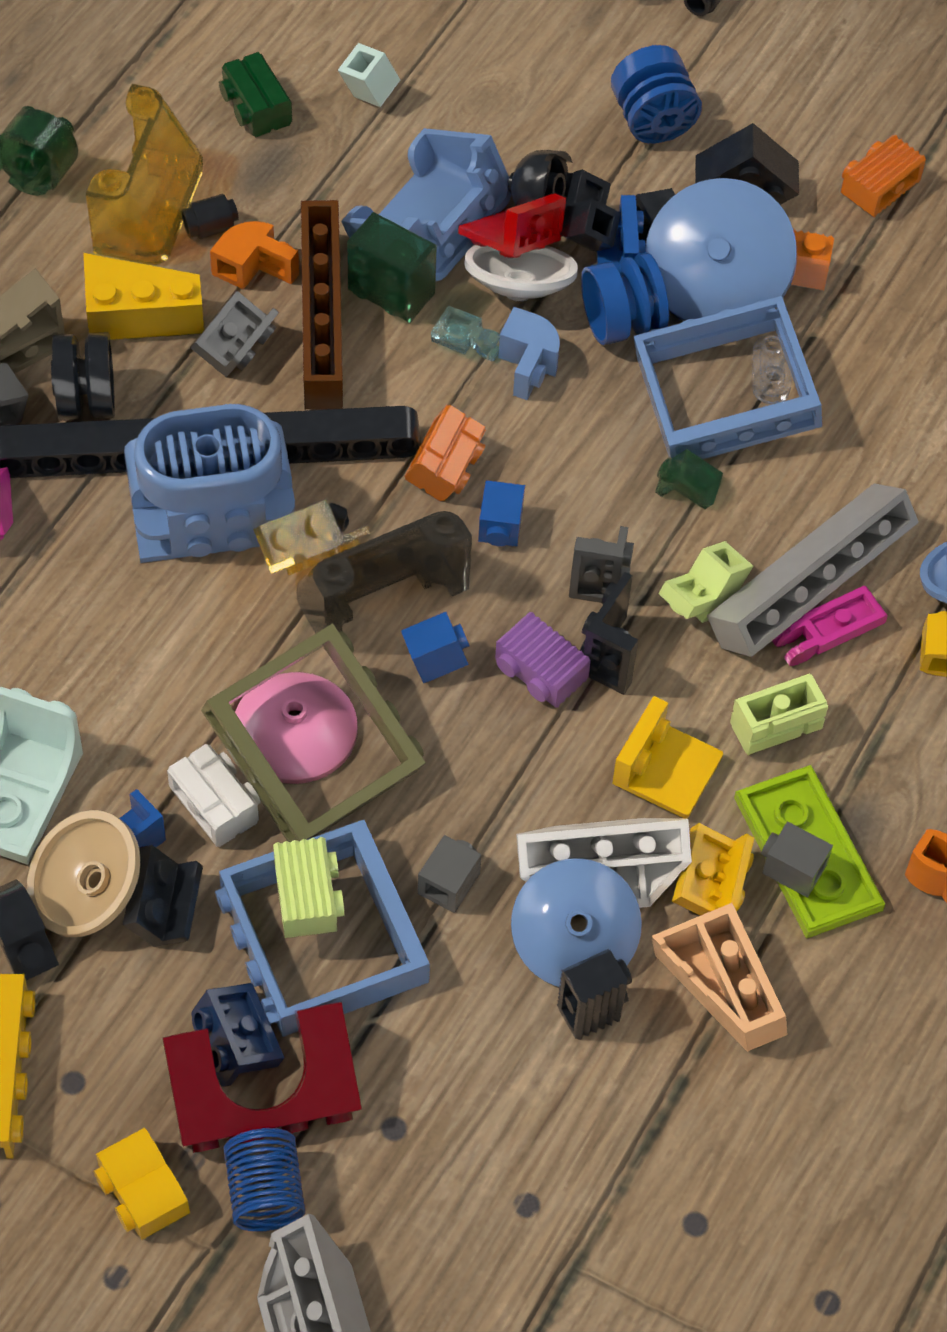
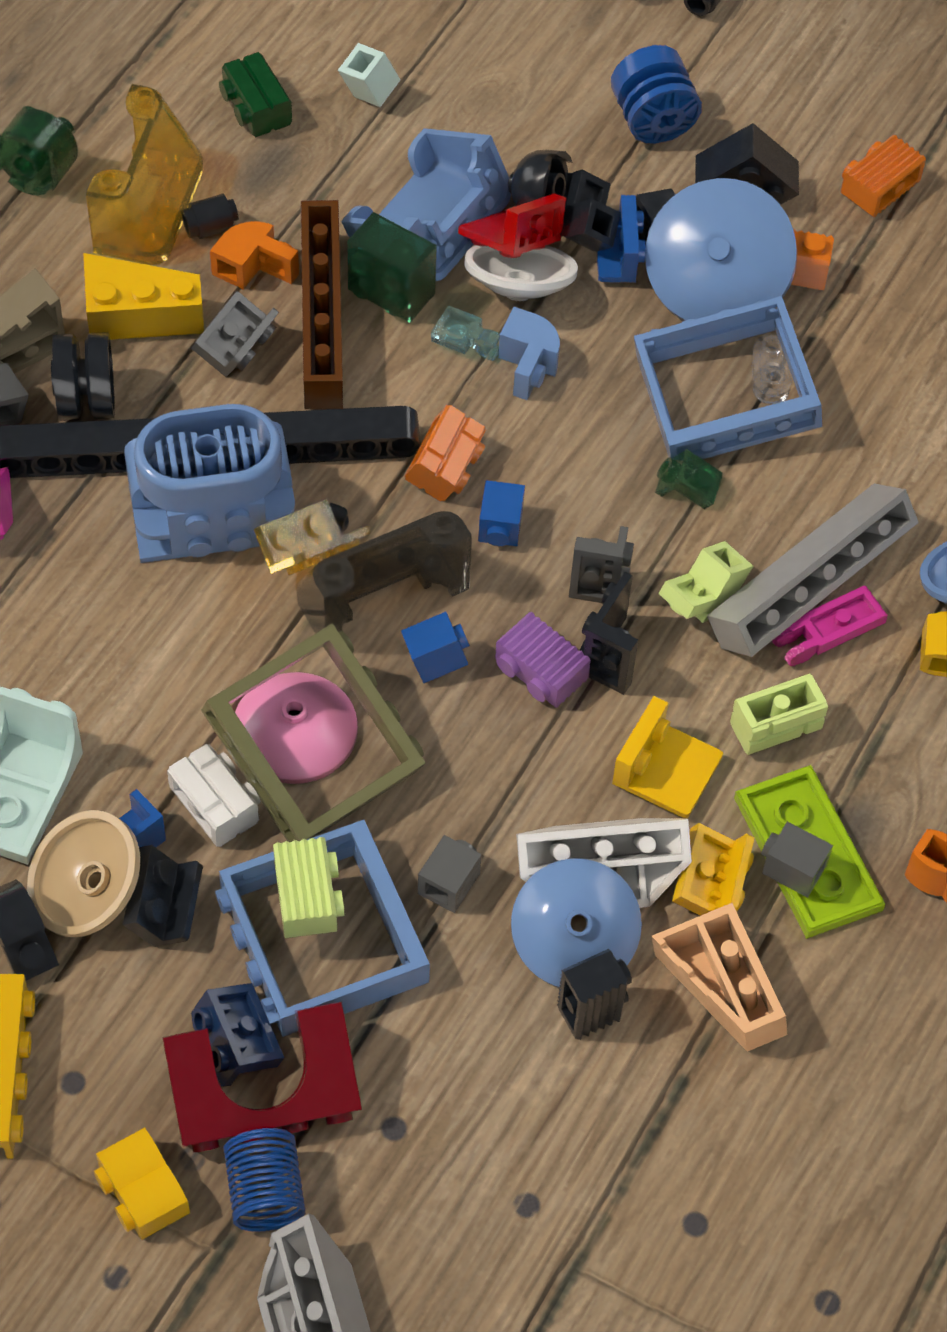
blue wheel [581,253,669,345] -> none

